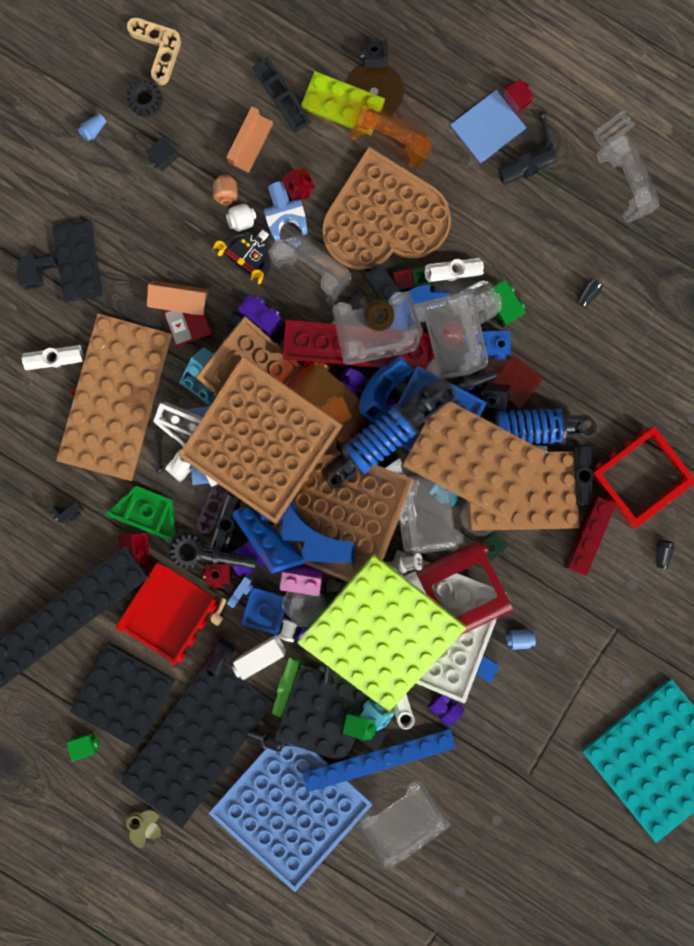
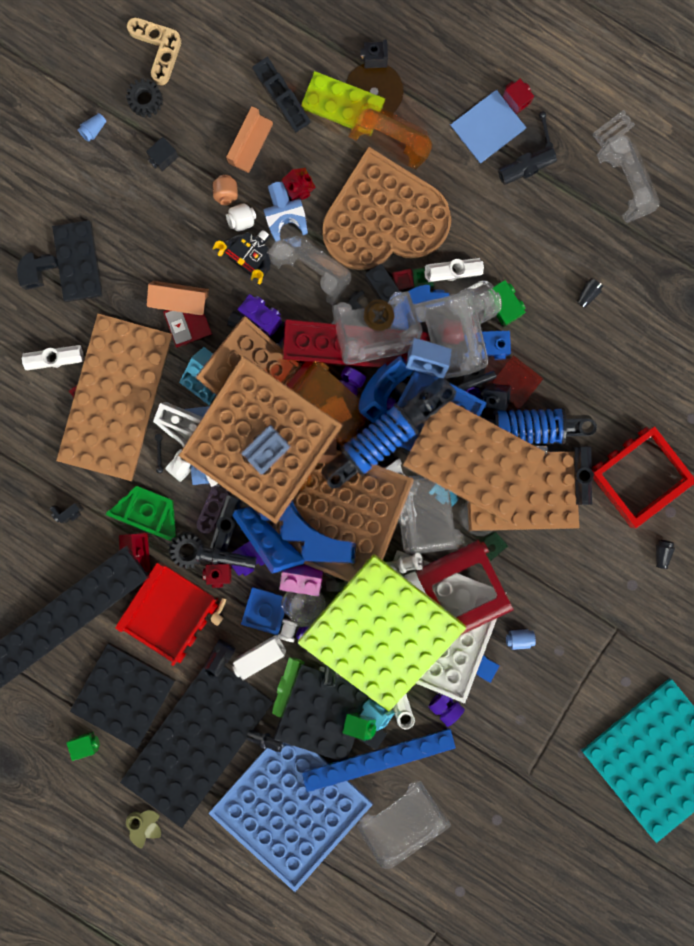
medium blue plate [227,576,253,608] -> none
dark red brick [564,497,616,576] -> none
none -> sand blue plate [241,425,291,475]
none -> medium blue brick [406,338,452,378]

